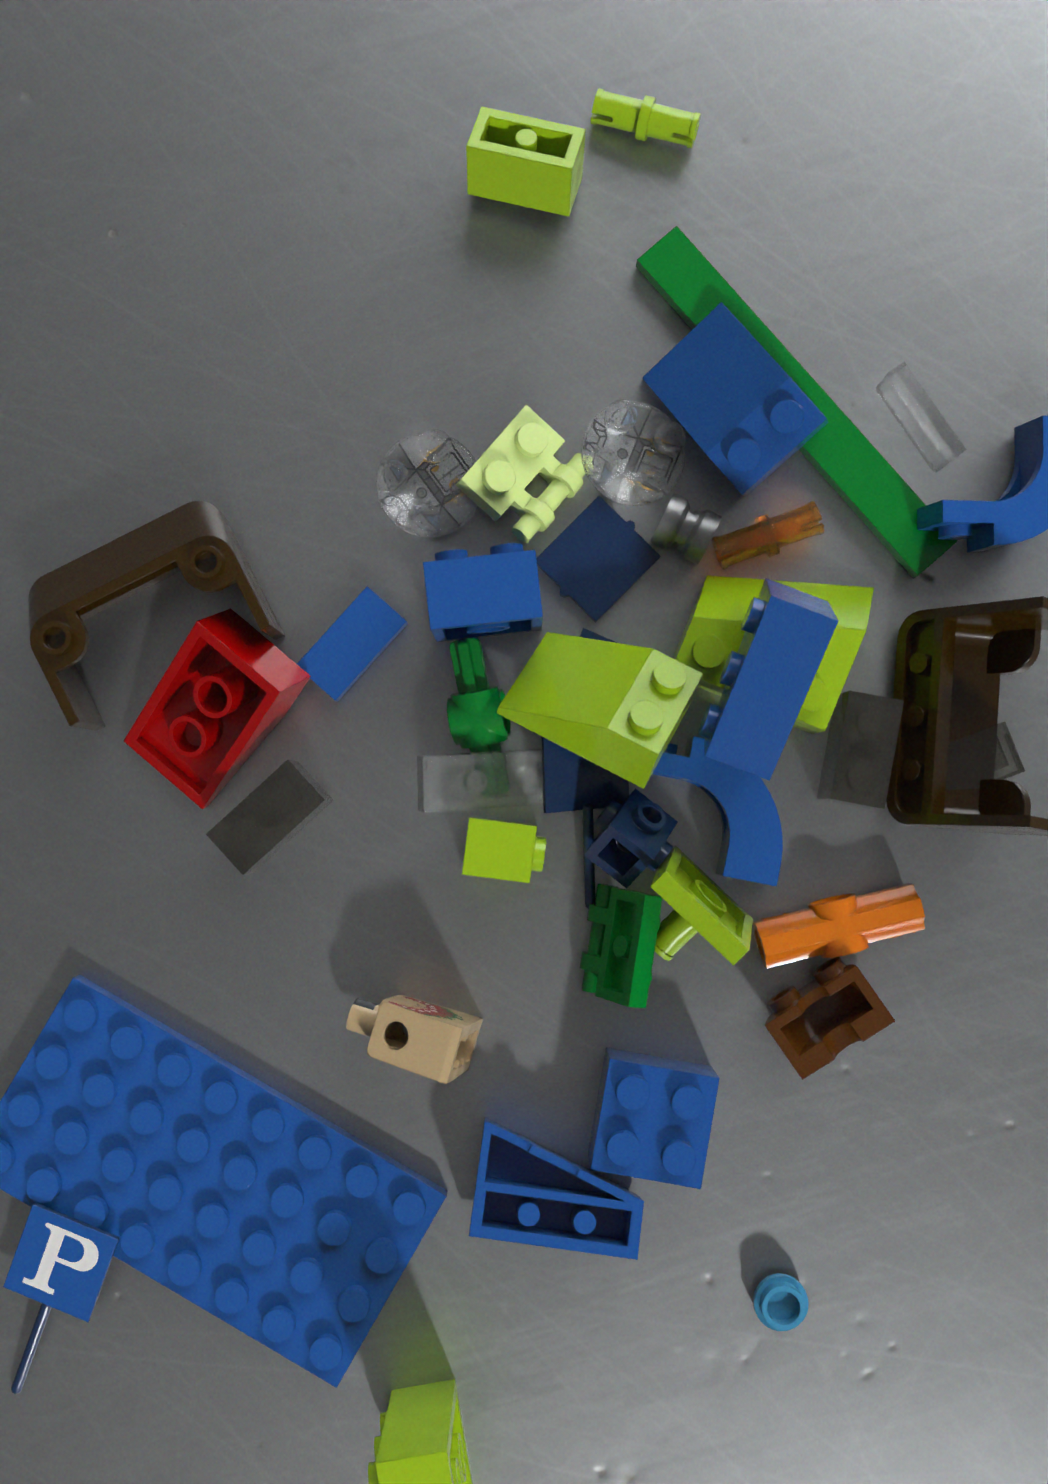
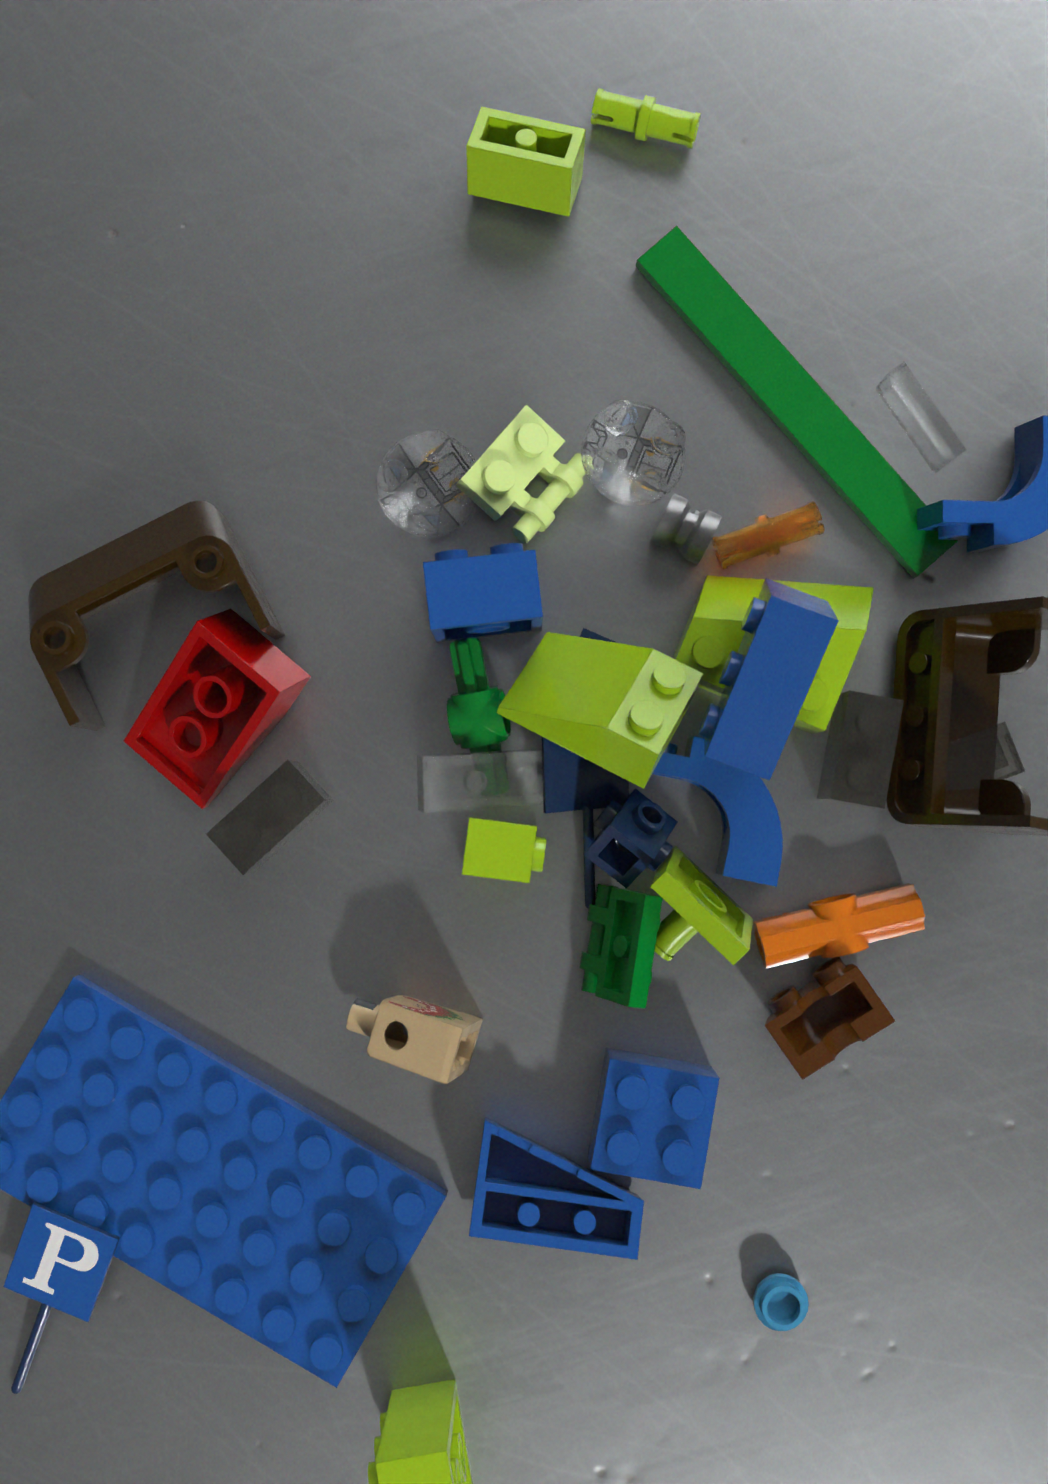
blue tile [297,586,408,702] -> none
dark blue piece [536,496,661,623] -> none
blue slope [642,302,829,496] -> none

